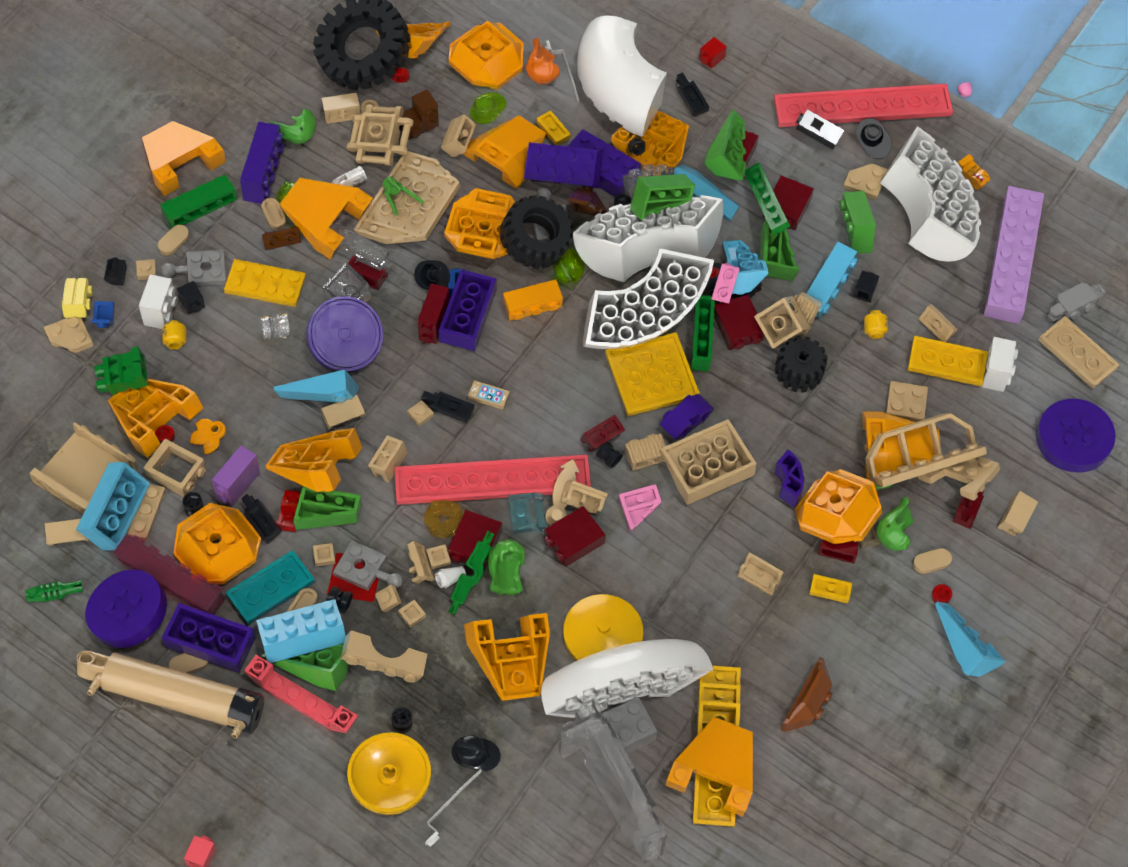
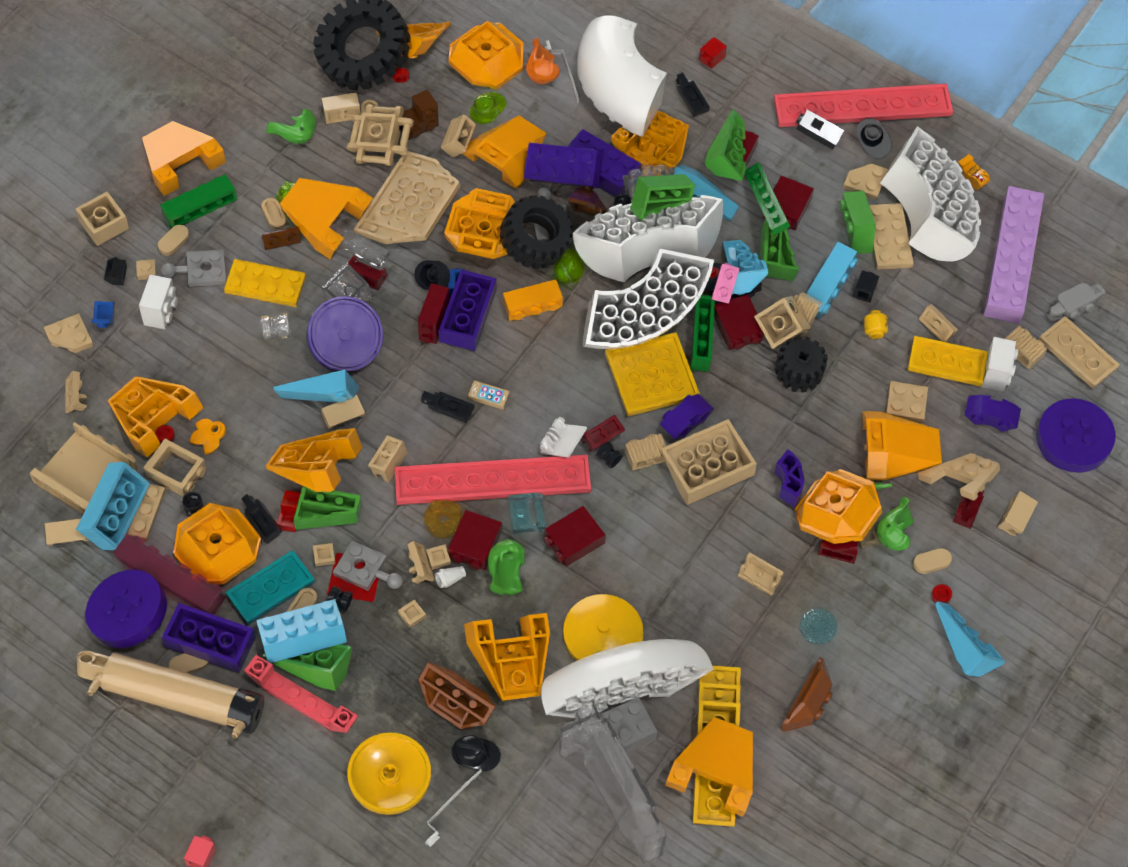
green hinge [25,580,83,603] -> none
light yellow brick [62,278,93,318] -> none
green hips [94,346,149,395] -> none
yellow head [162,320,187,349] -> none
black brick [177,281,205,315] -> none
medium lavender brick [212,446,260,507] -> none
dark purple brick [240,122,284,204] -> none
white hinge [331,166,367,187] -> none
tan arch [340,630,427,683] -> none
tan plate [375,584,402,613] -> none
bright green plant [382,176,424,216] -> none
black wheel [391,707,413,734] -> none
tan plate [407,400,434,427] -> none
green piece [448,531,495,615] -> none
yellow plate [536,110,571,145] -> none
tan brick [545,459,580,525] -> none
tan hinge [560,481,608,514] -> none
bright pink wing [618,484,662,531] -> none
black plate [628,138,645,155] -> none
yellow plate [809,574,853,604] -> none
tan plate [865,413,987,487] -> none
bright pink hinge [957,82,972,97] -> none
none -> tan plate [65,371,87,413]
none -> tan brick [75,192,129,246]
none -> dark orange wedge [418,662,496,729]
none -> white hinge [540,417,587,458]
none -> clear light blue wheel [800,609,837,644]
none -> tan plate [869,203,914,270]
none -> dark purple brick [964,395,1021,431]
none -> tan brick [1004,326,1047,370]

